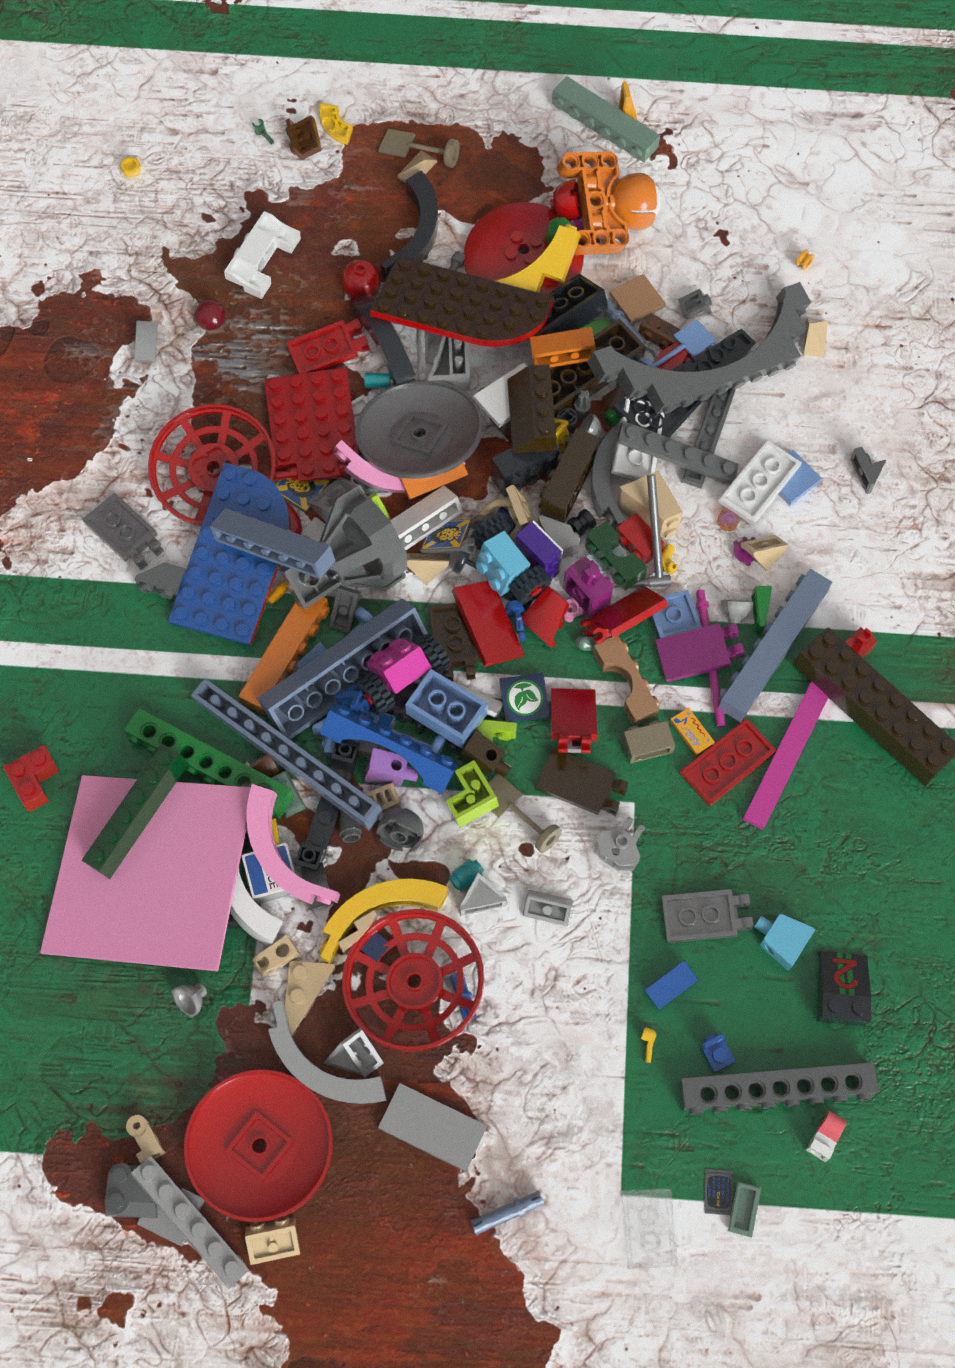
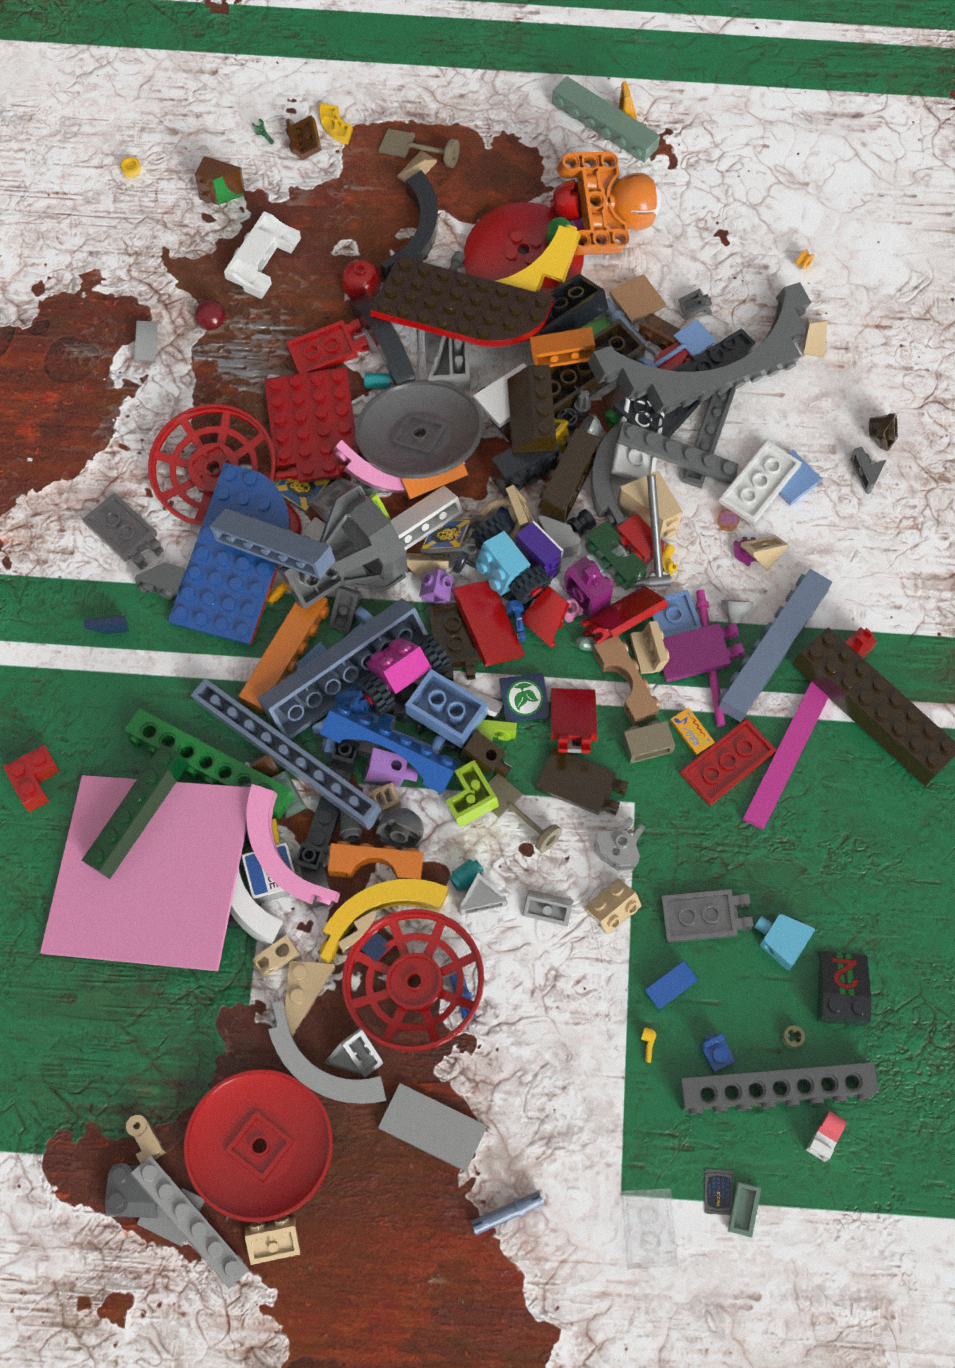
light grey piece [172,983,207,1018] -> none
green slope [751,586,772,635] -> none
none -> dark blue tile [84,616,129,634]
none -> reddish brown slope [195,156,246,205]
none -> orange arch [328,841,424,880]
none -> medium lavender brick [419,568,454,605]
none -> tan bracket [584,878,641,935]
none -> tan bracket [630,621,669,674]
none -> olive bush [781,1026,805,1049]
none -> dark brown piece [869,413,898,451]

